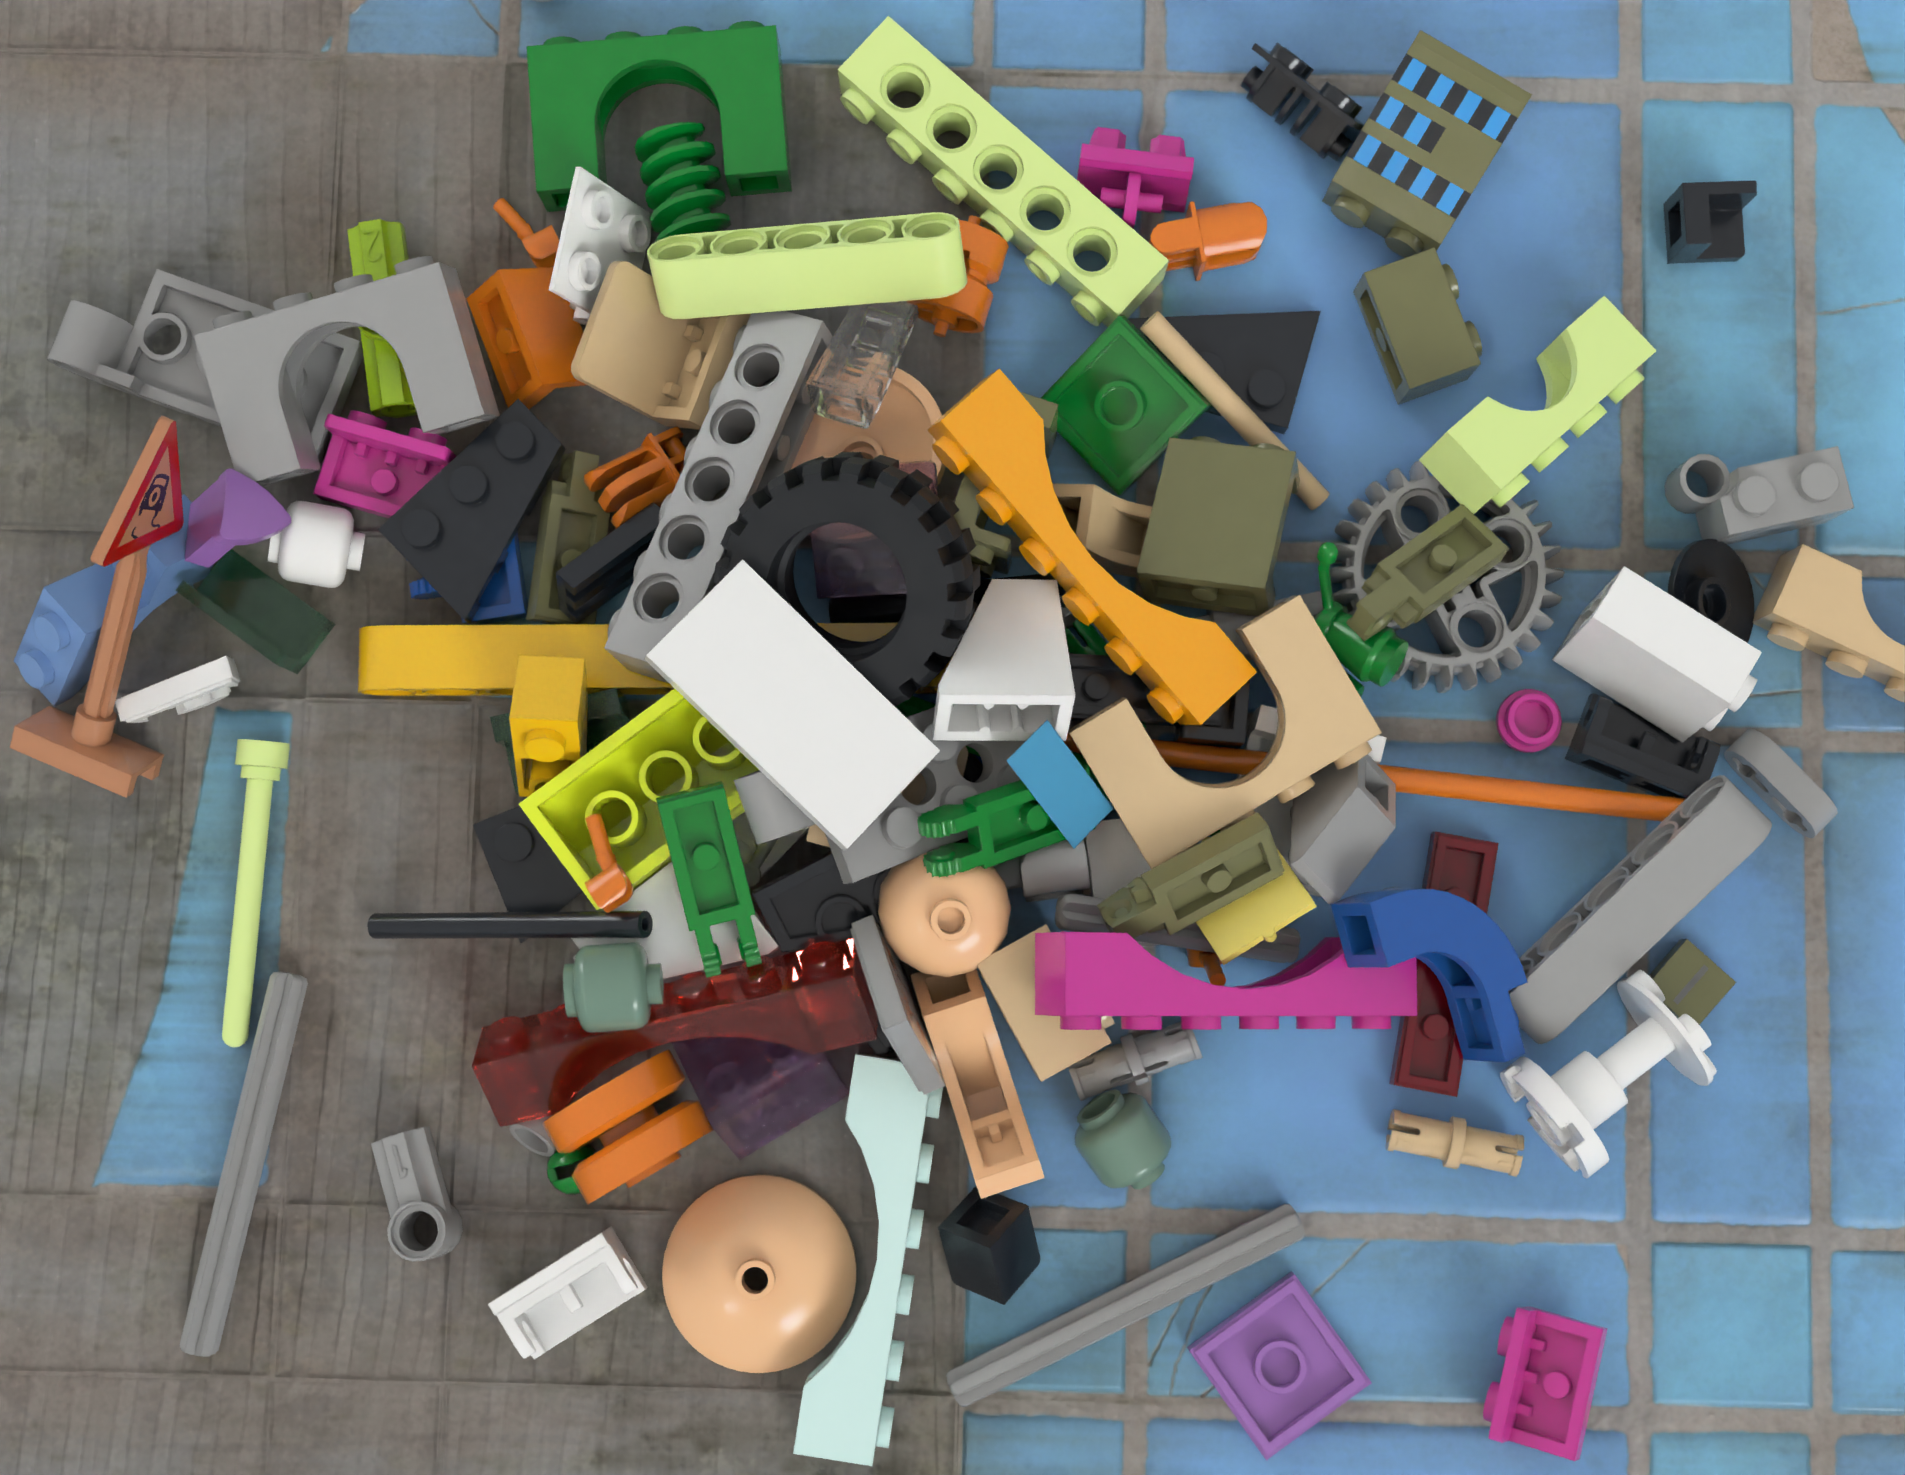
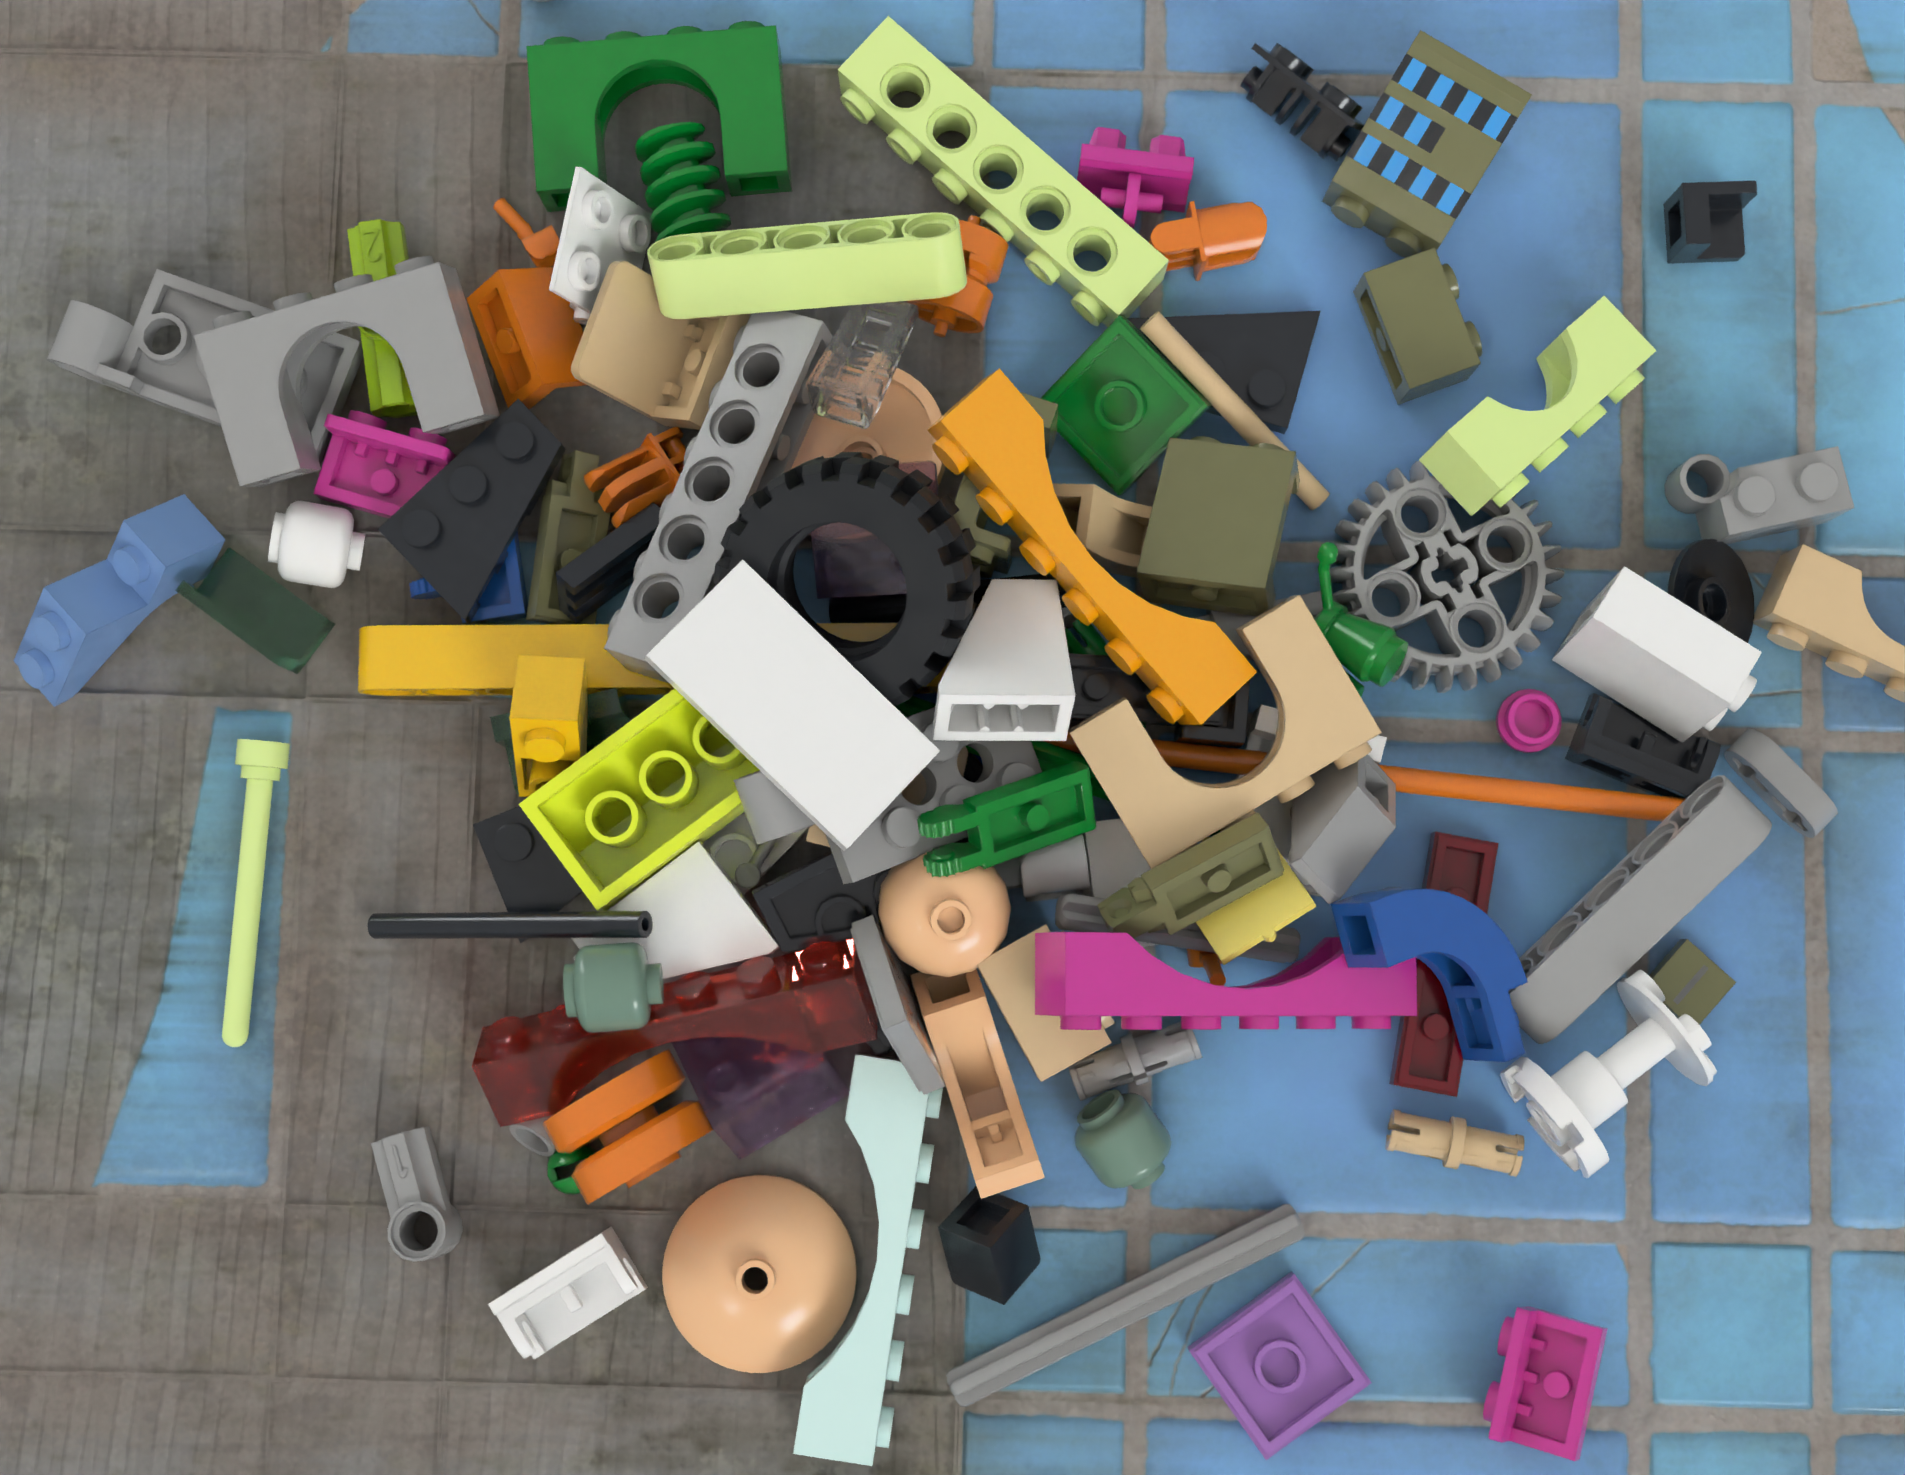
nougat piece [10,416,184,798] -> none
white tile [115,656,241,723] -> none
light grey axle [179,971,308,1357] -> none
medium lavender tile [184,468,291,568] -> none
orange hand [585,814,634,913] -> none
green hinge [656,781,762,978] -> none
dark azure sticker [1006,720,1113,849] -> none
olive hinge [1346,504,1509,641] -> none

